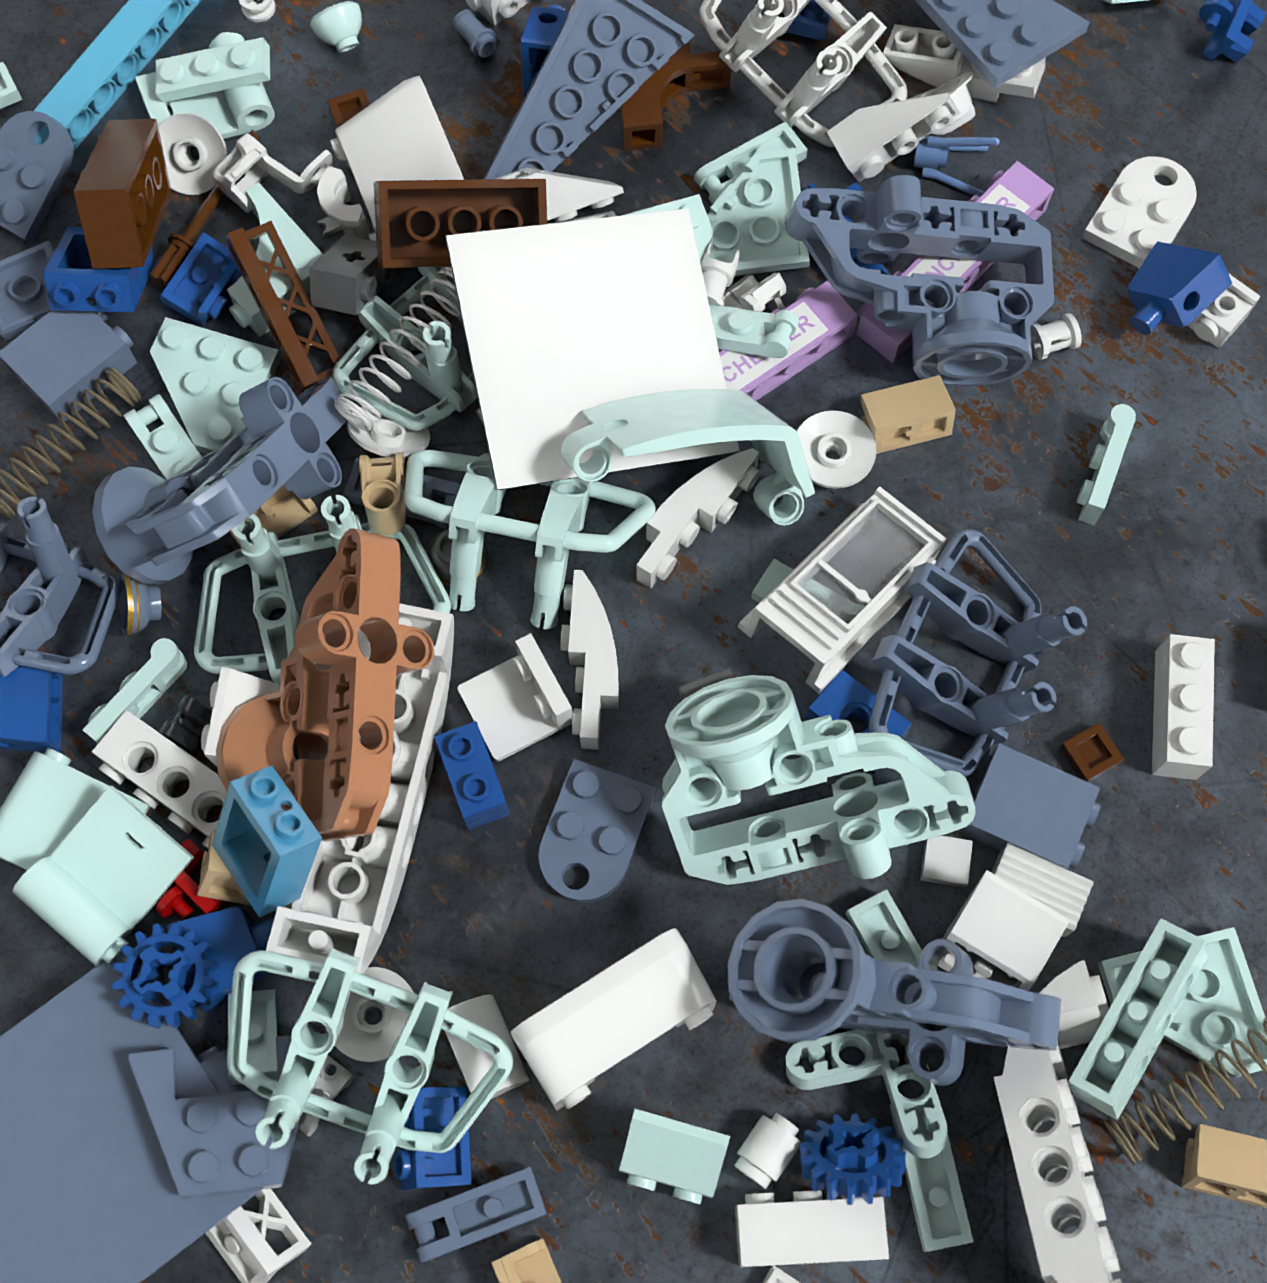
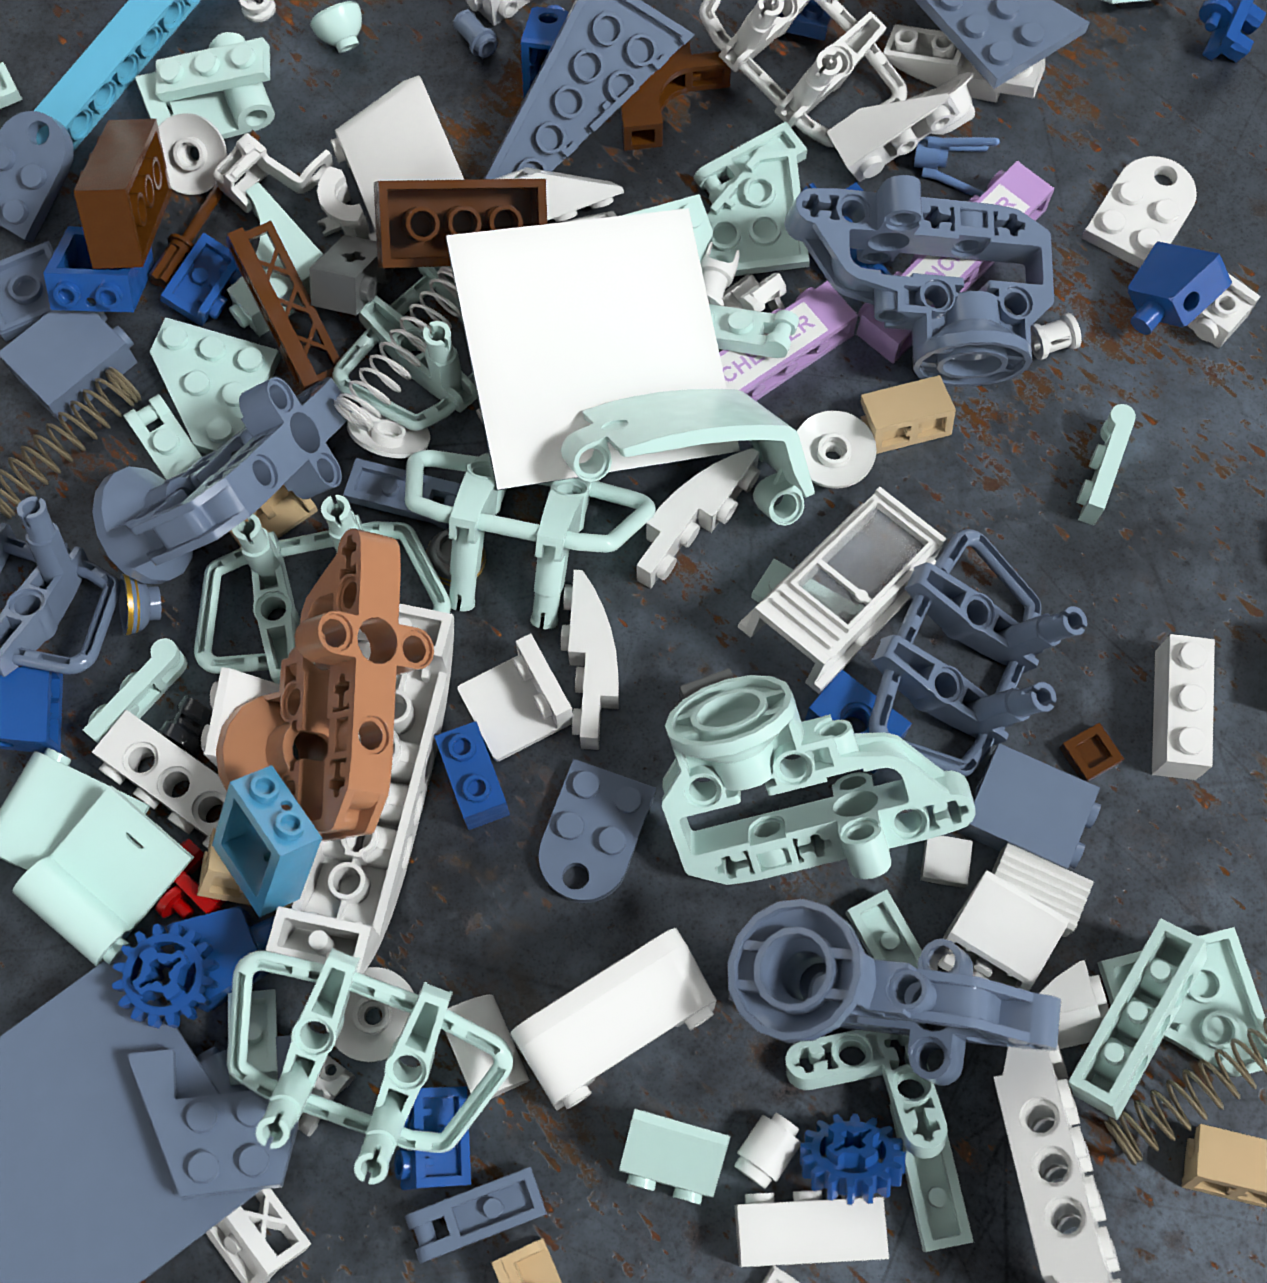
reddish brown tile [327,88,370,128] -> none
tan piece [359,452,406,535] -> none

